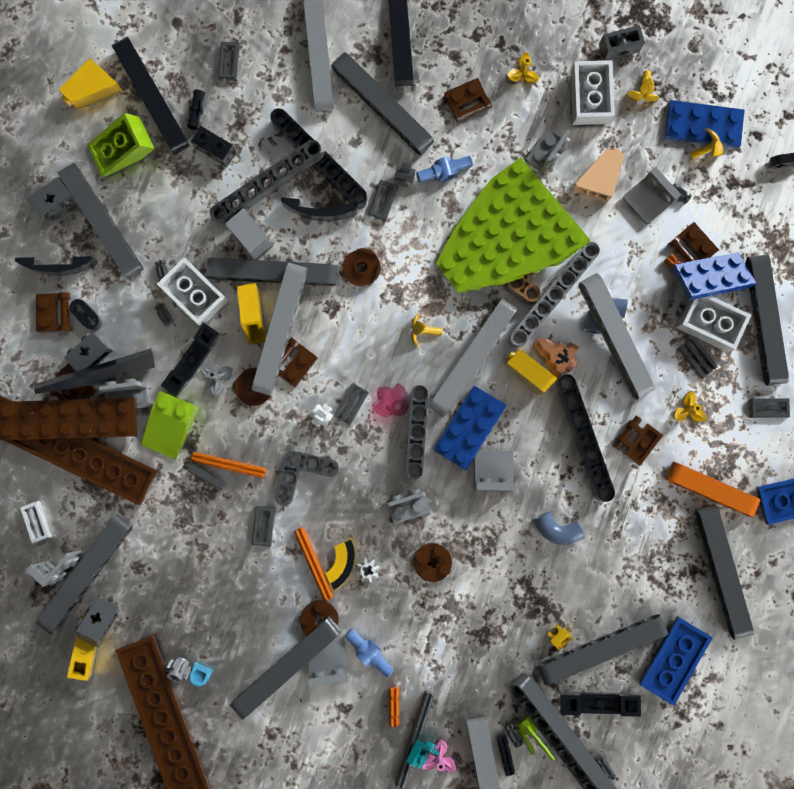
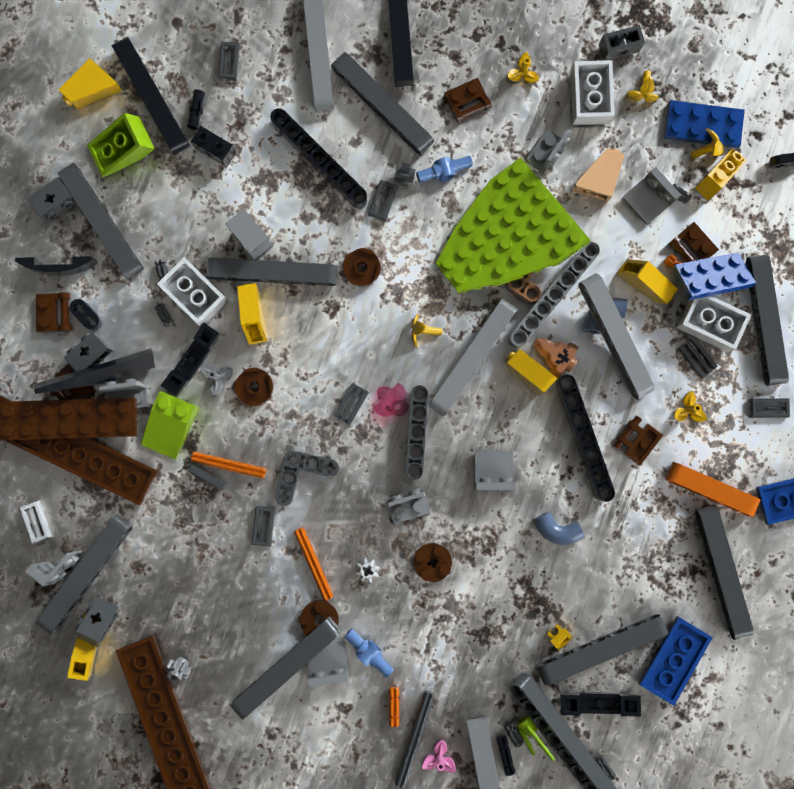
medium azure tile [189,662,213,687] -> none
dark grey beam [210,140,325,224] -> none
light grey beam [252,263,308,396] -> none
reddish brown plate [278,337,318,388] -> none
black slope [281,197,358,221] -> none
white gear [310,404,333,428] -> none
tile [325,538,355,591] -> none
teal bracket [406,739,440,769] -> none
blue plate [433,386,507,471] -> none
none -> yellow slope [616,259,678,304]
none -> yellow slope [694,148,746,201]

